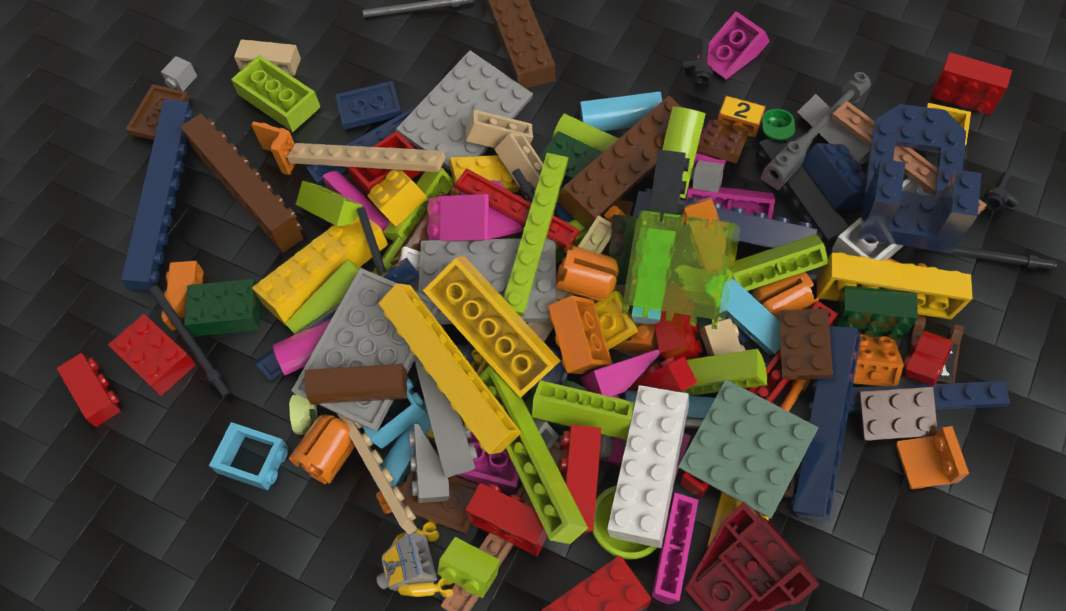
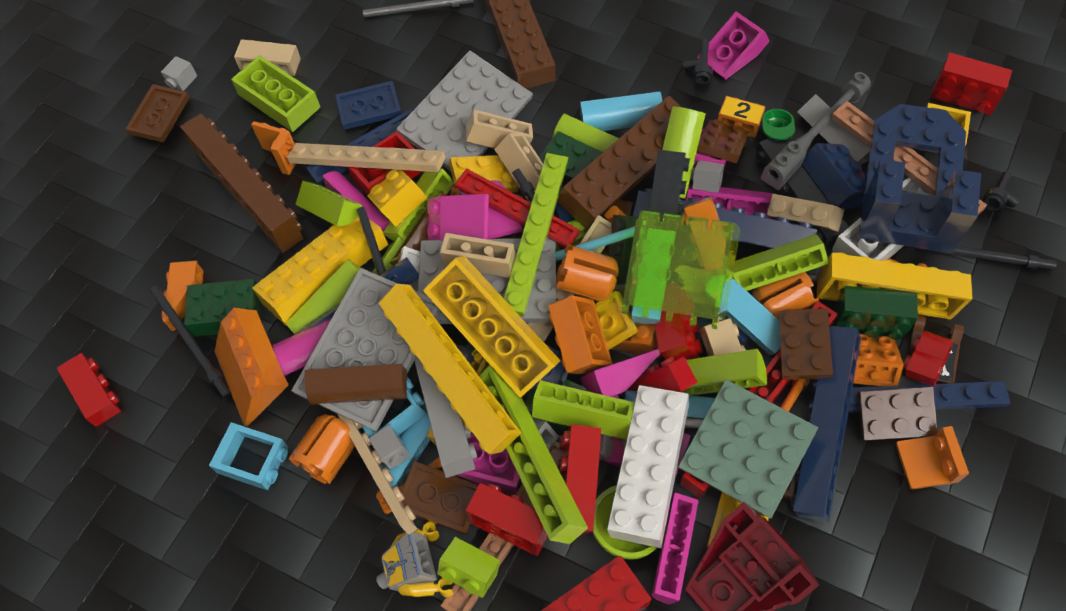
red brick [108,314,196,396] -> none
dark blue brick [121,99,194,291] -> none
yellowish green rock [289,395,317,435] -> none
light grey slope [409,424,450,503] -> none
none -> orange slope [215,308,288,426]
none -> light grey brick [369,424,411,470]
none -> tan brick [440,233,515,278]
none -> bar [553,225,641,261]
none -> tan brick [767,194,844,232]

